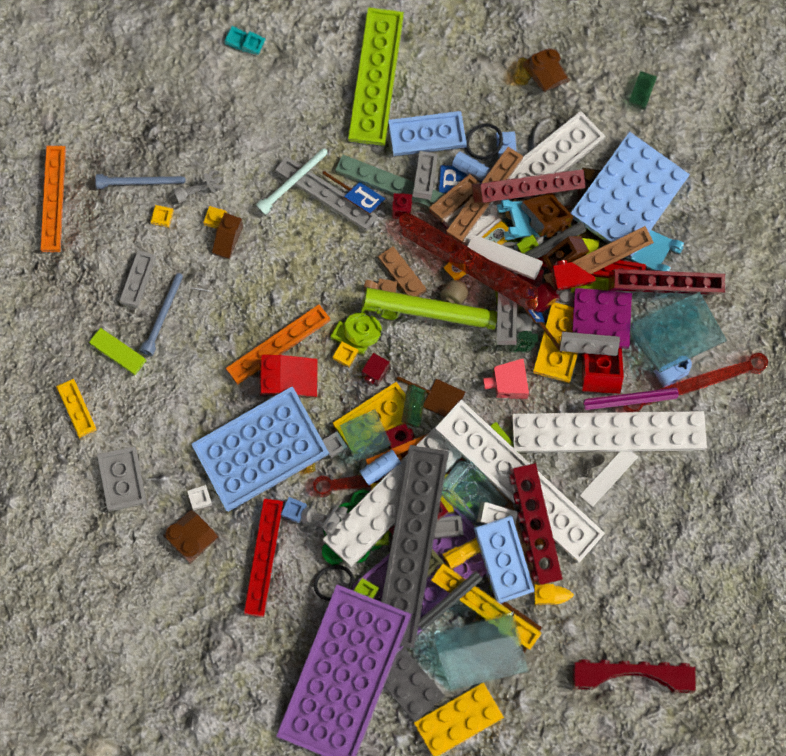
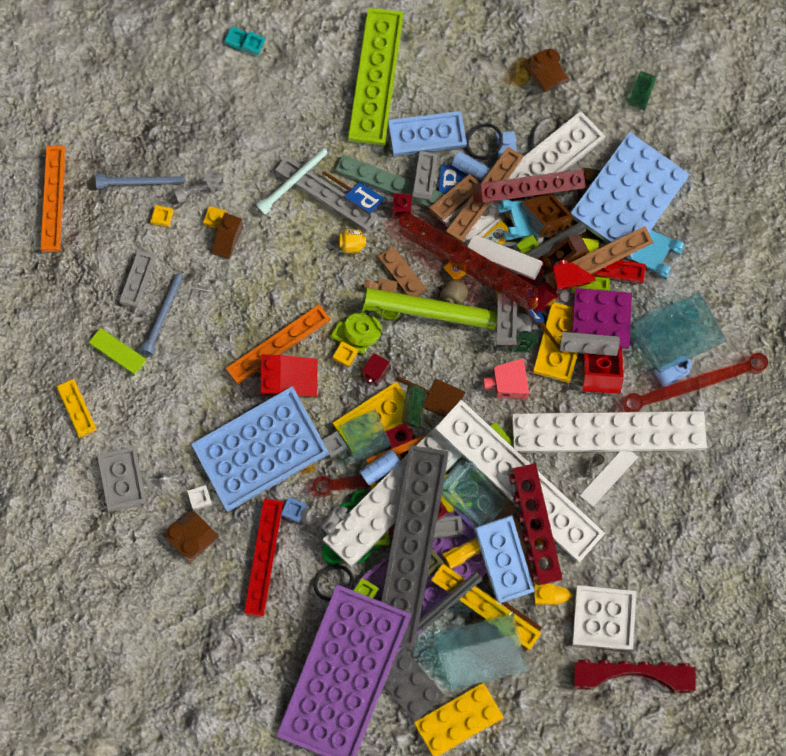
white plate [477,502,517,524] -> none
magenta axle [583,388,679,410] -> none
dark red brick [608,269,725,295] -> none
none -> yellow head [338,229,366,253]
none -> white plate [572,585,636,651]

